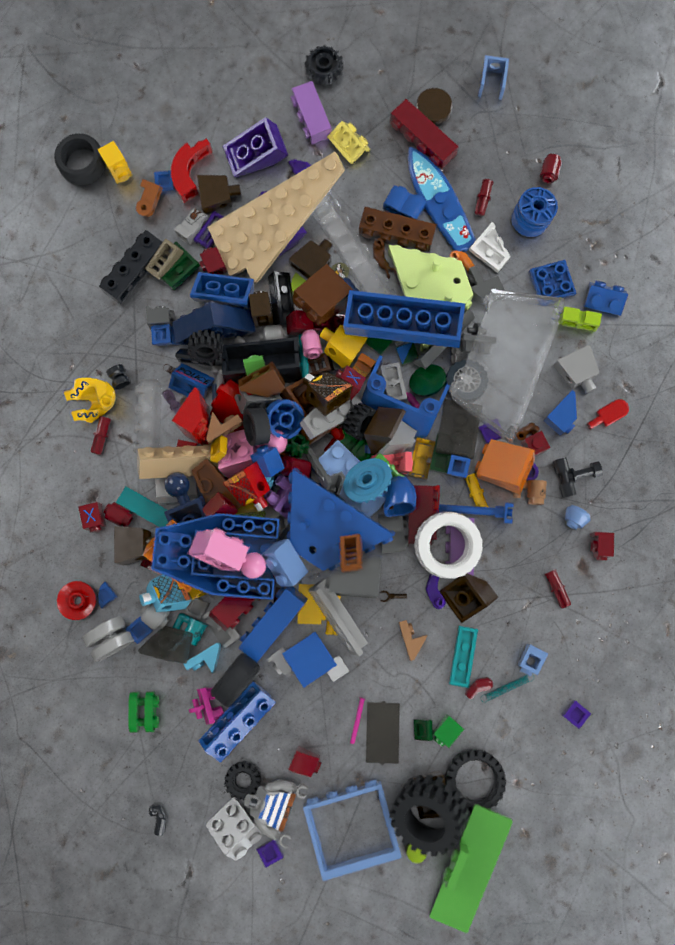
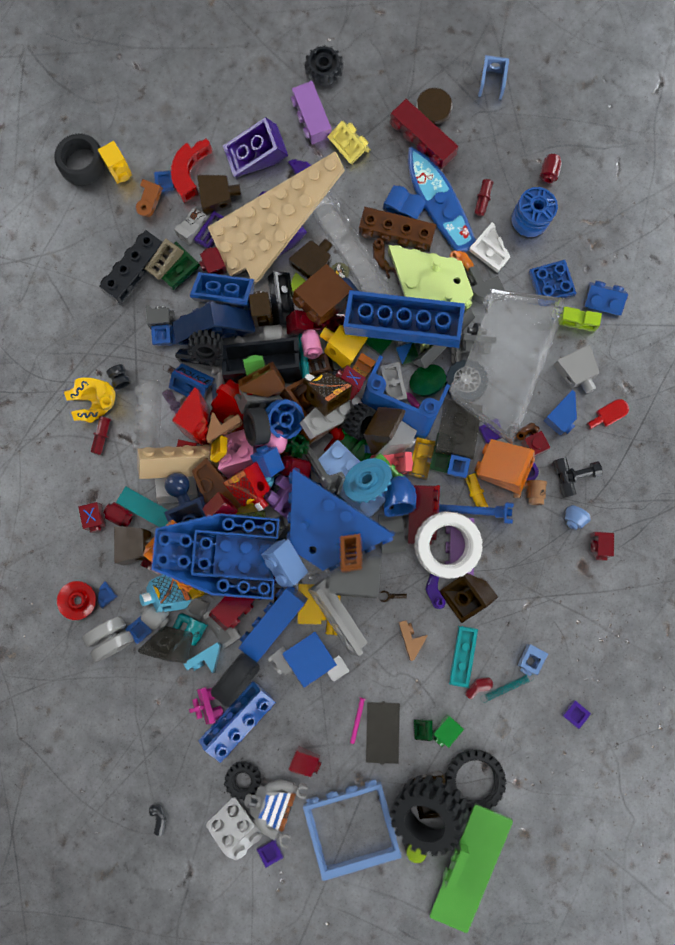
green brick [128,691,159,733] -> none
bright pink brick [188,529,266,579] -> none
dark red axle [545,569,571,609] -> none

